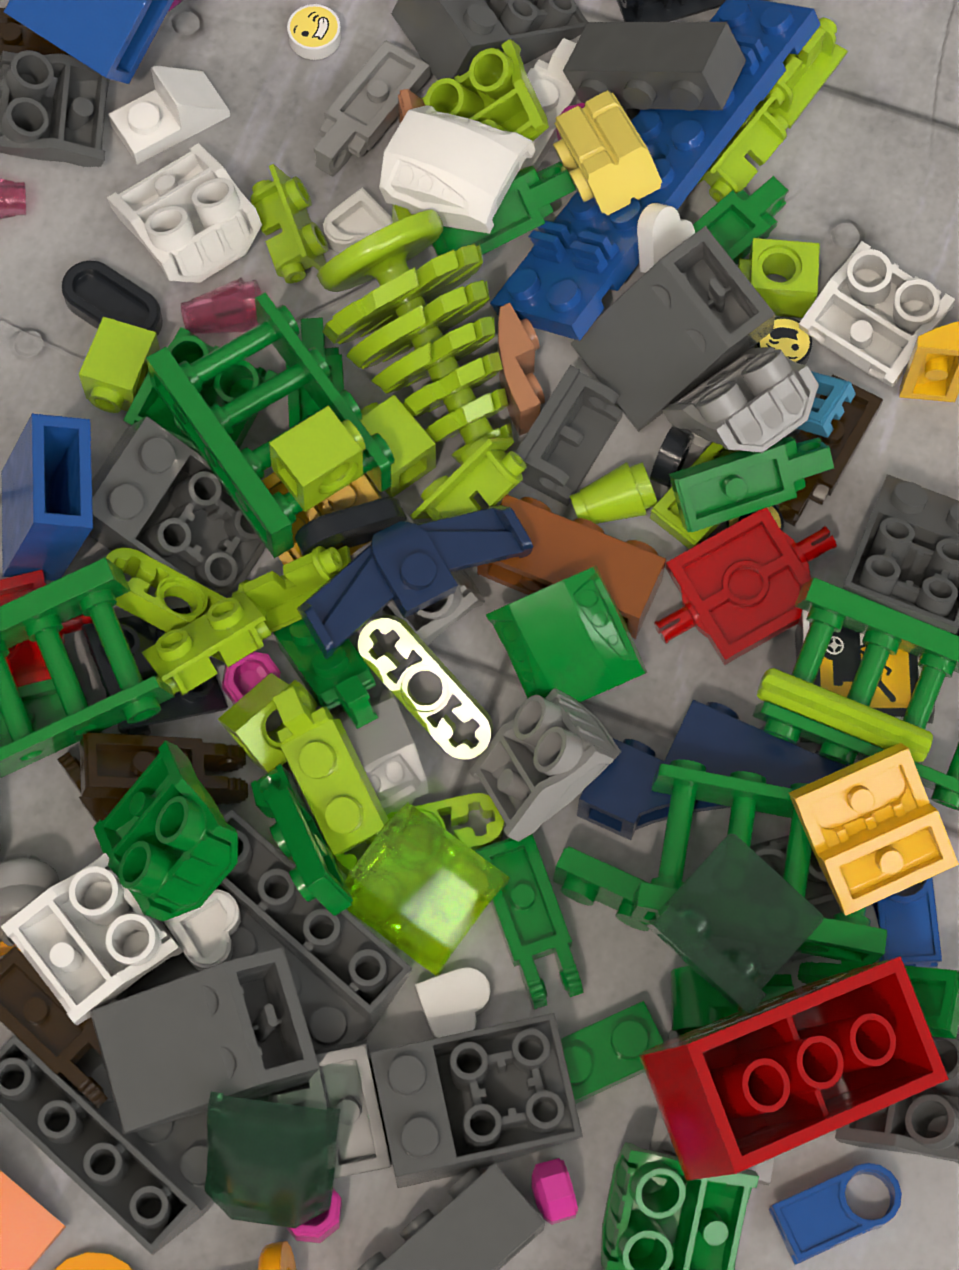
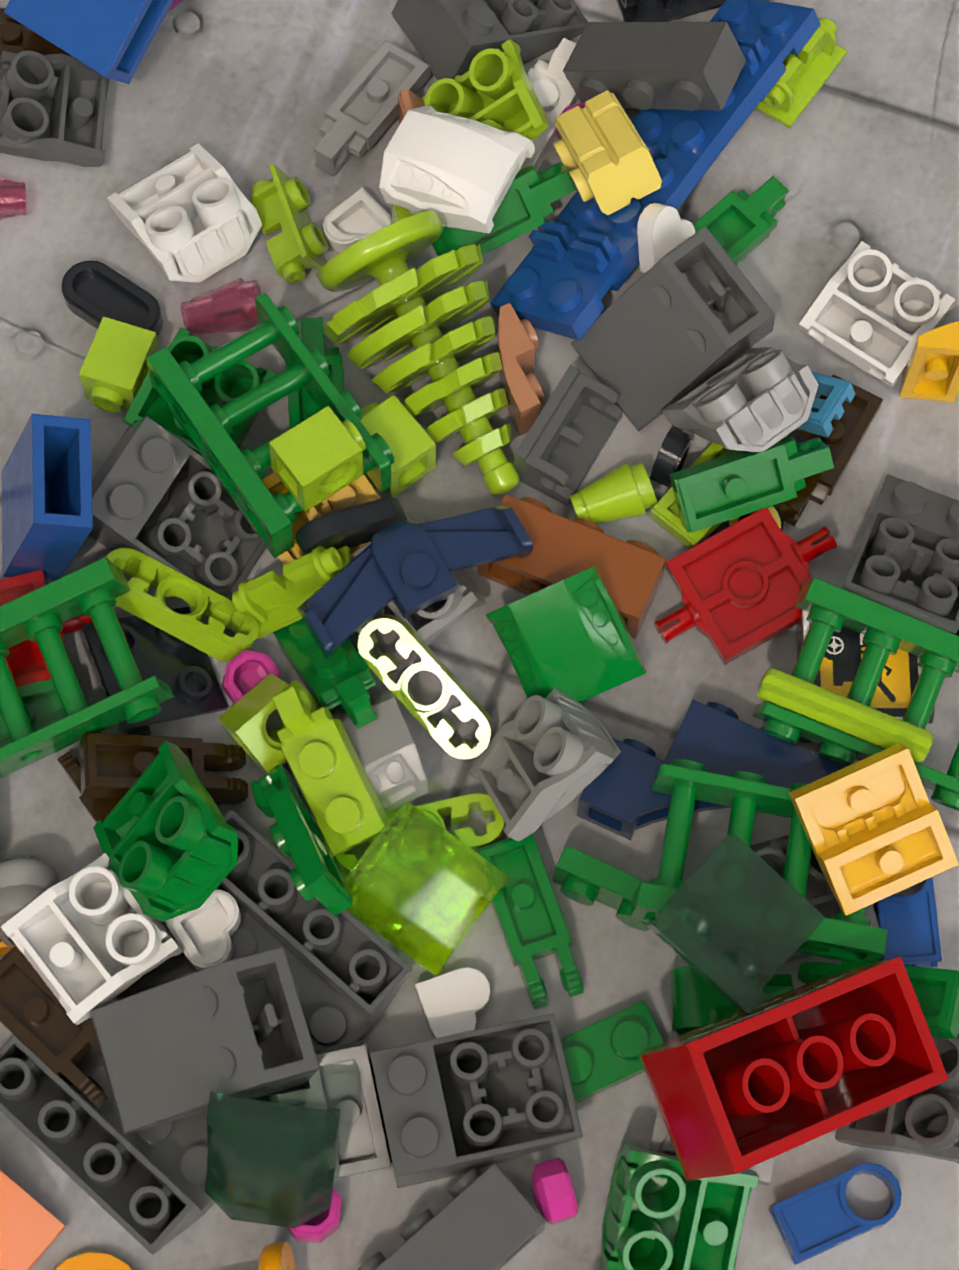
white slope [108,66,230,165] -> none
lime hinge [141,591,271,696] -> none
tile [287,4,341,60] -> none
lime hinge [410,437,527,521] -> none
lime hinge [697,95,788,202] -> none
lime brick [738,238,820,318] -> none
light yellow tile [755,316,812,365] -> none

